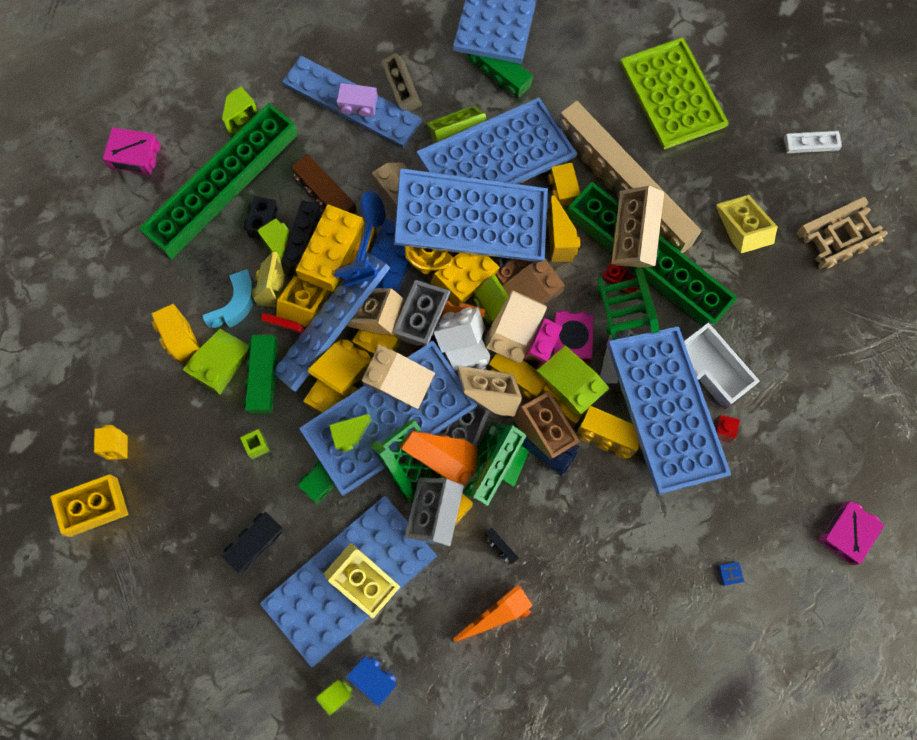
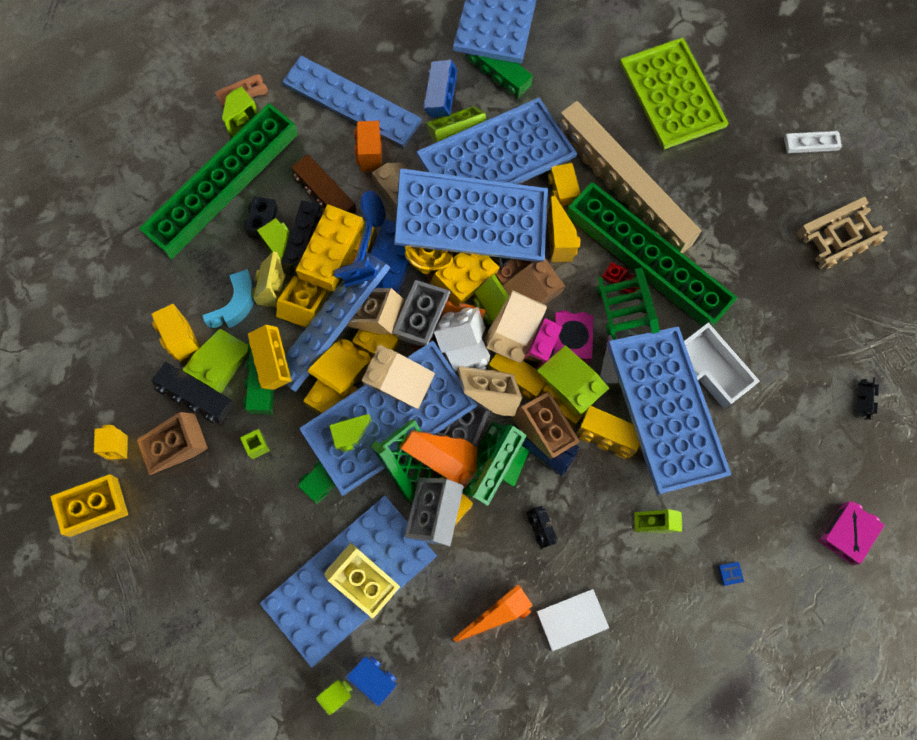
dark pink brick [103,127,160,175] -> none
black brick [221,512,286,575] -> none
red tile [261,313,306,335] -> none
lavender brick [337,83,377,117] -> none
dark tan brick [381,53,422,112] -> none
black plate [485,528,519,565] -> none
tan slope [612,186,664,268] -> none
red brick [714,415,740,443] -> none
light yellow slope [716,195,777,253] -> none
none -> medium nougat slope [137,412,208,475]
none -> black brick [152,362,233,425]
none -> nougat plate [215,74,268,110]
none -> yellow brick [248,325,292,390]
none -> orange brick [354,121,382,172]
none -> brick [423,60,457,118]
none -> black hinge [526,506,558,550]
none -> white tile [537,589,609,651]
none -> lime slope [634,509,682,533]
none -> black hinge [856,378,879,420]

